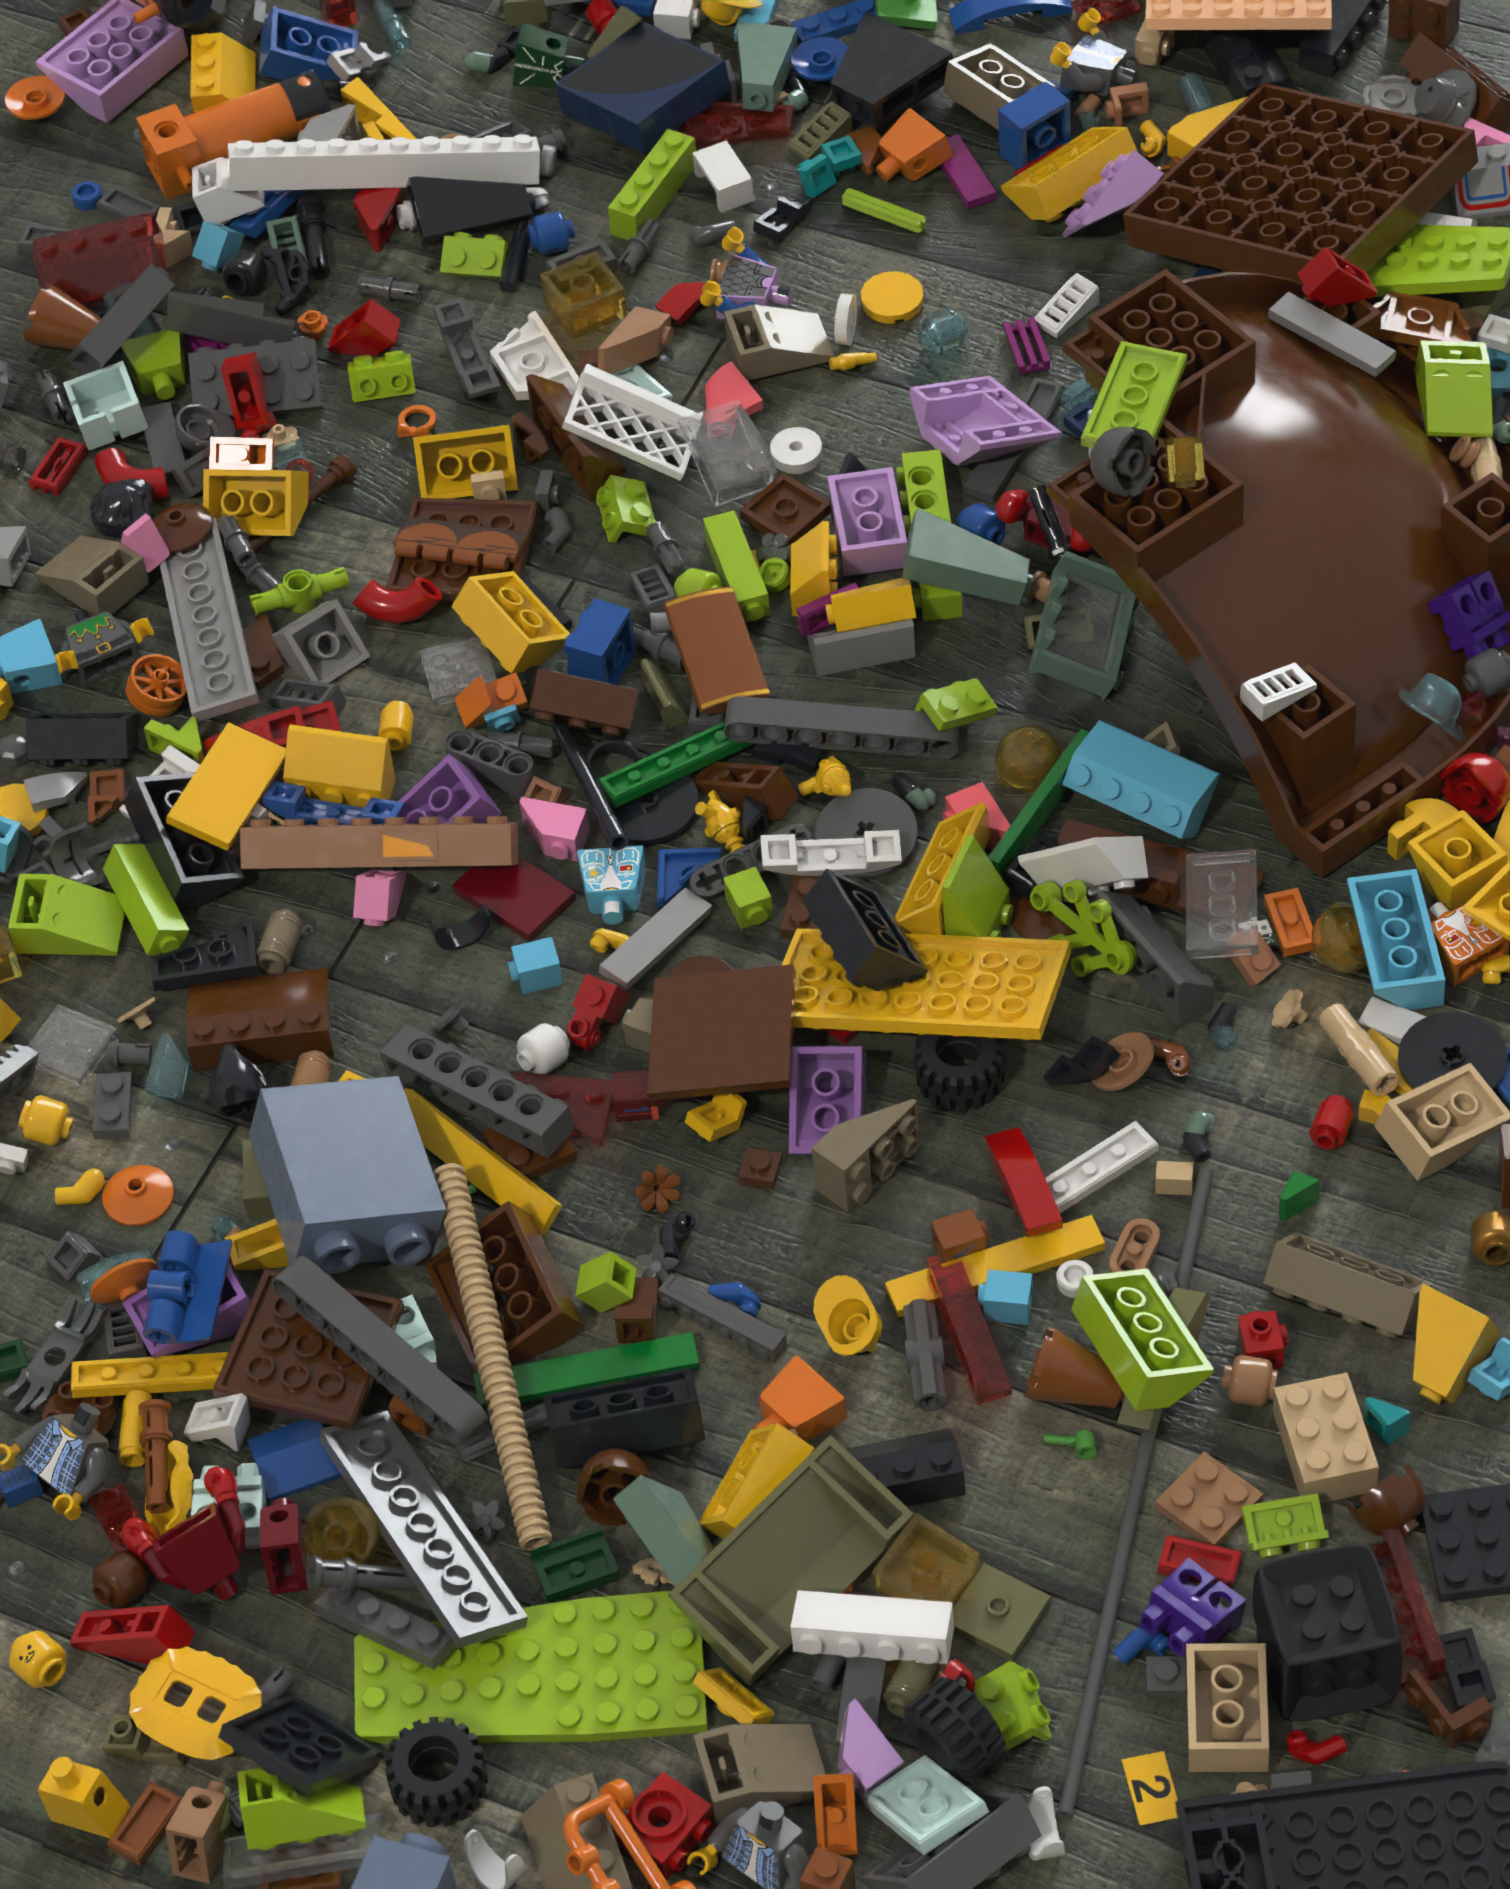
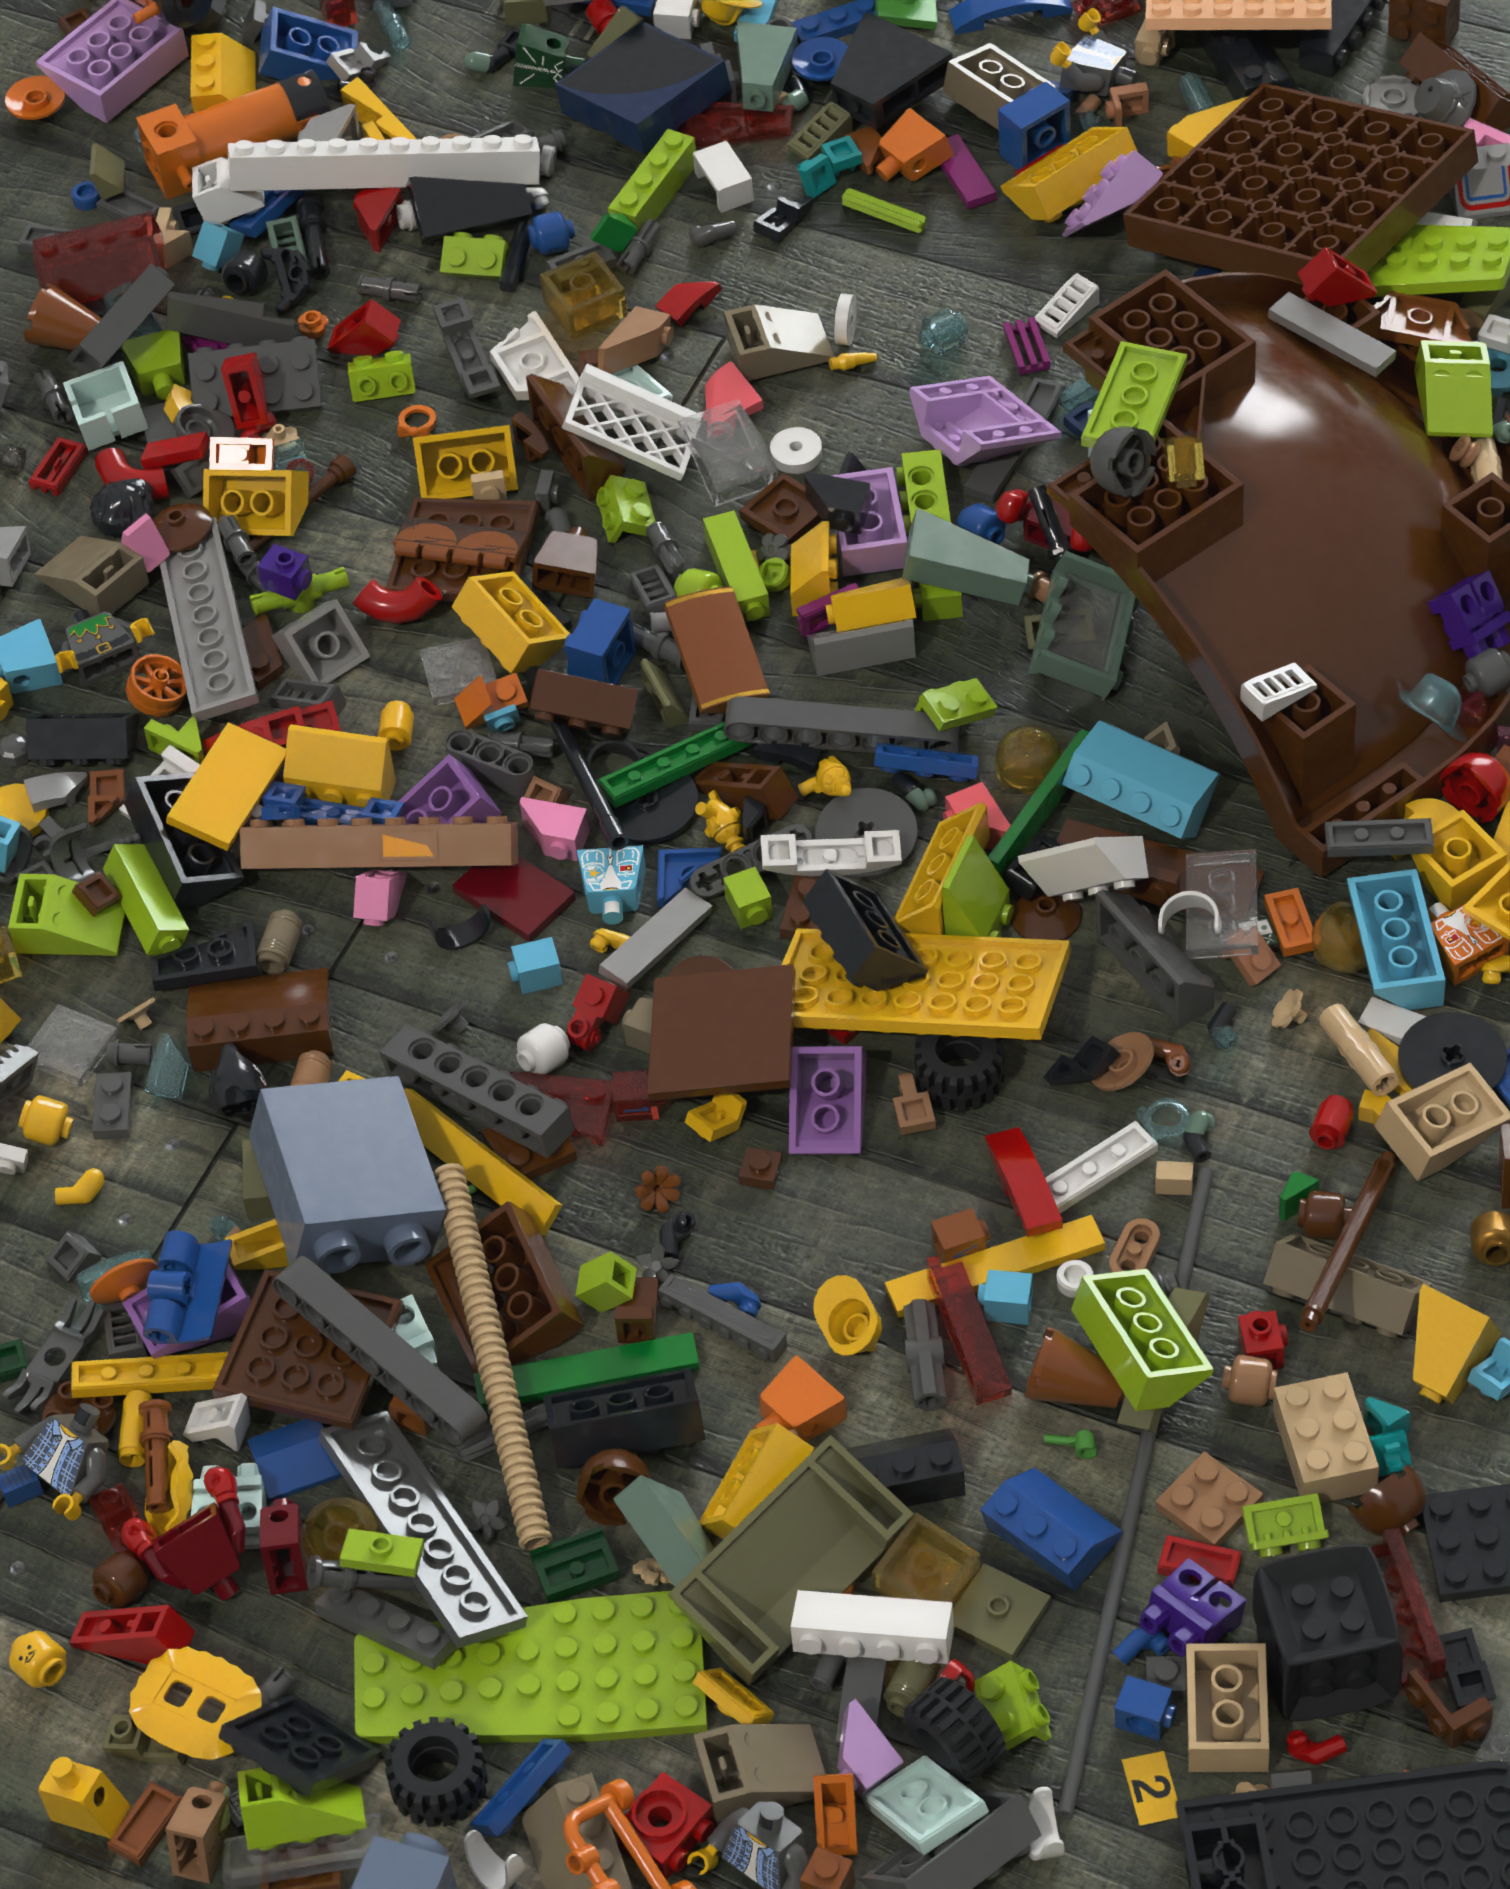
orange dish [102,1165,174,1227] -> none
torso [700,227,793,319] -> none
medium nougat bush [710,258,729,283] -> none
dark tan slope [812,1099,920,1212] -> none
yellow tile [861,271,924,324] -> none
lime plant [1030,879,1137,977] -> none
yellow arm [1140,120,1166,158] -> none
none -> reddish brown tile [72,871,122,917]
none -> olive slope [89,143,125,200]
none -> red tile [140,431,210,469]
none -> yellow piece [164,384,193,424]
none -> dark purple brick [257,544,313,600]
none -> blue tile [261,804,301,820]
none -> lime plate [339,1528,425,1577]
none -> blue plate [469,1738,572,1837]
none -> torso [532,527,597,598]
none -> green slope [590,213,637,252]
none -> black slope [804,471,871,534]
none -> blue plate [874,742,978,782]
none -> medium nougat plate [893,1072,936,1135]
none -> blue slope [980,1467,1123,1592]
none -> blue brick [1114,1675,1177,1741]
none -> clear light blue piece [1137,1098,1189,1142]
none -> white helmet [1158,891,1221,934]
none -> reddish brown head [1298,1190,1353,1241]
none -> reddish brown piece [1299,1151,1397,1332]
none -> dark grey tile [1324,818,1434,857]
none -> teal tile [1369,1429,1412,1477]

